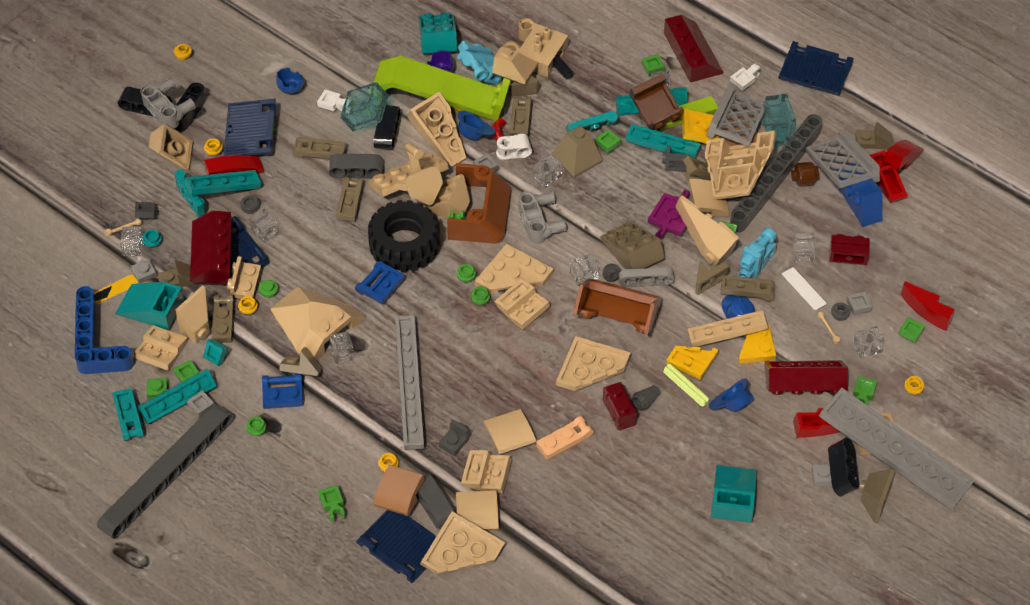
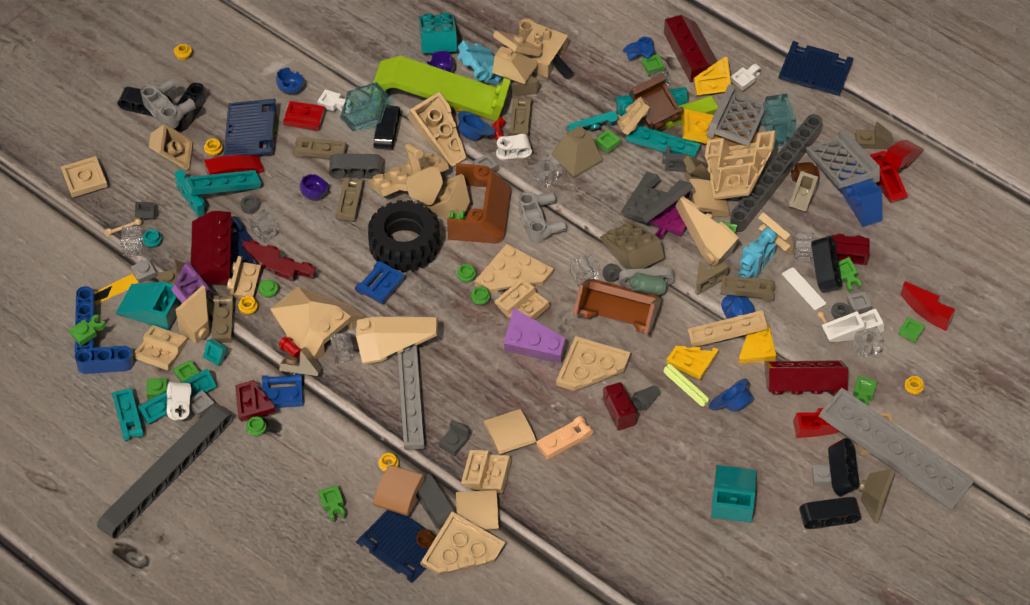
none -> tan plate [61,156,107,198]
none -> bright green plate [69,314,106,346]
none -> white piece [167,382,191,420]
none -> medium lavender wing [171,262,211,303]
none -> dark red wing [235,380,277,422]
none -> dark red slope [243,240,316,281]
none -> red pin [279,337,302,359]
none -> red plate [283,101,325,131]
none -> dark purple hair [300,174,328,200]
none -> tan wedge [356,317,438,364]
none -> reddish brown plate [416,529,435,548]
none -> tan plate [493,30,541,57]
none -> medium lavender wedge [504,308,566,363]
none -> tan wing [616,96,650,135]
none -> dark grey wing [621,172,694,223]
none -> blue plate [623,36,655,60]
none -> sand green head [630,272,666,296]
none -> yellow wing [693,57,731,96]
none -> tan slope [758,212,794,256]
none -> dark tan slope [789,171,819,212]
none -> black beam [799,497,862,529]
none -> black beam [811,236,842,293]
none -> white slope [822,308,884,342]
none -> bright green plate [839,257,862,292]

